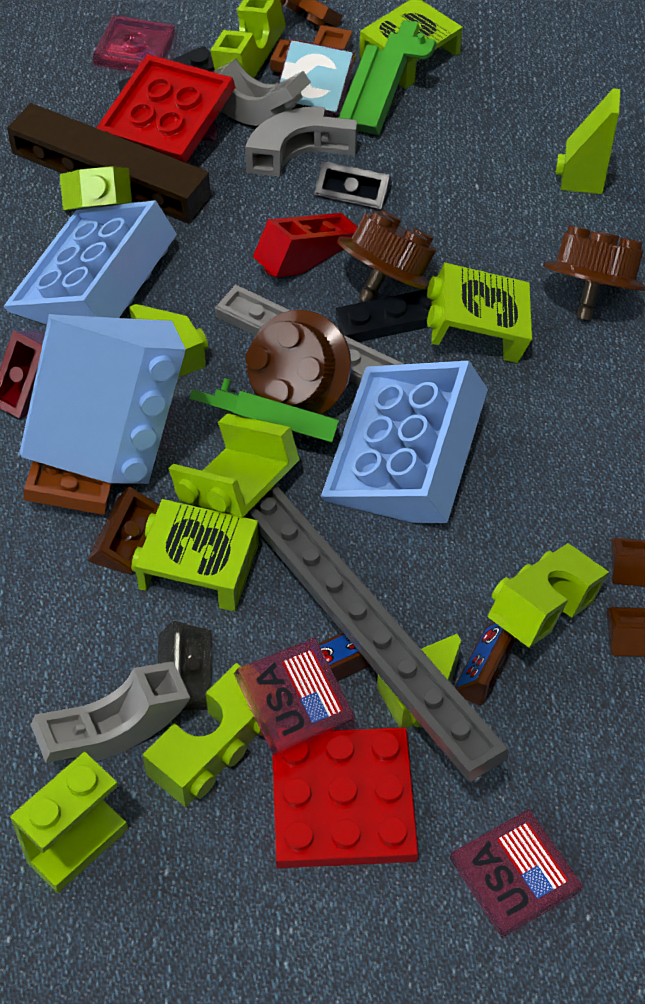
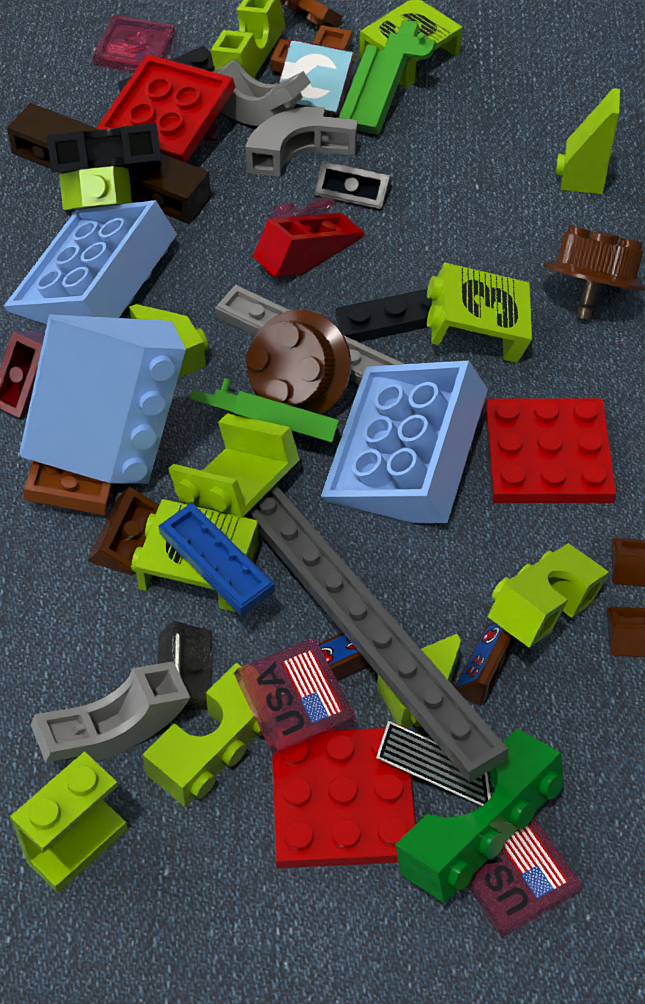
reddish brown piece [337,210,436,302] -> none
none -> black arch [46,123,161,173]
none -> blue plate [158,503,275,616]
none -> clear pink plate [268,197,336,219]
none -> sticker [376,721,491,806]
none -> green arch [395,728,564,903]
none -> red plate [485,398,616,503]

